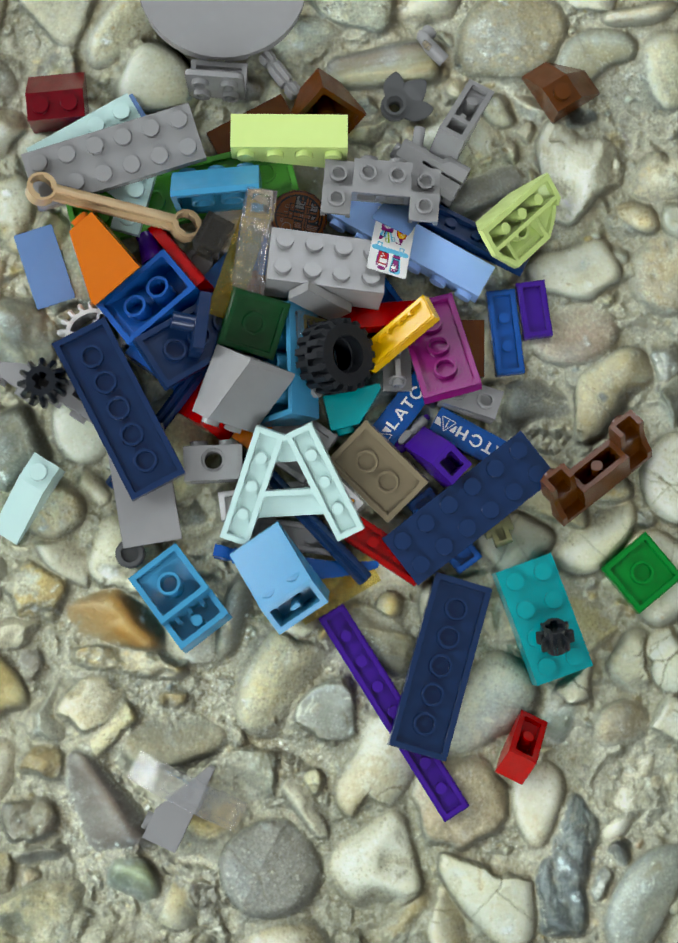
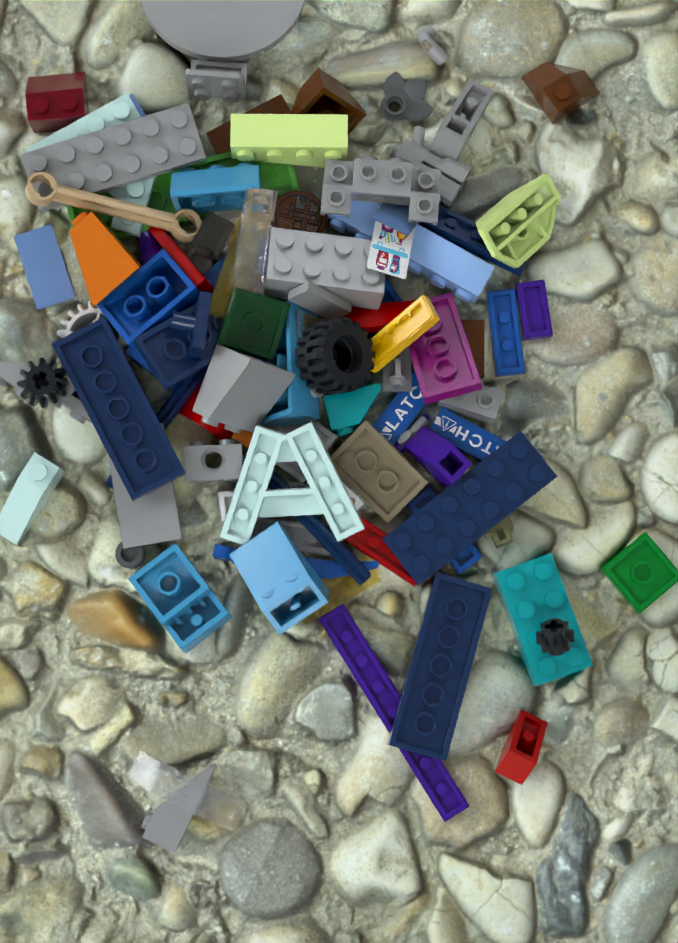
light grey axle [259,50,301,100] -> none
reddish brown bracket [540,409,652,526] -> none

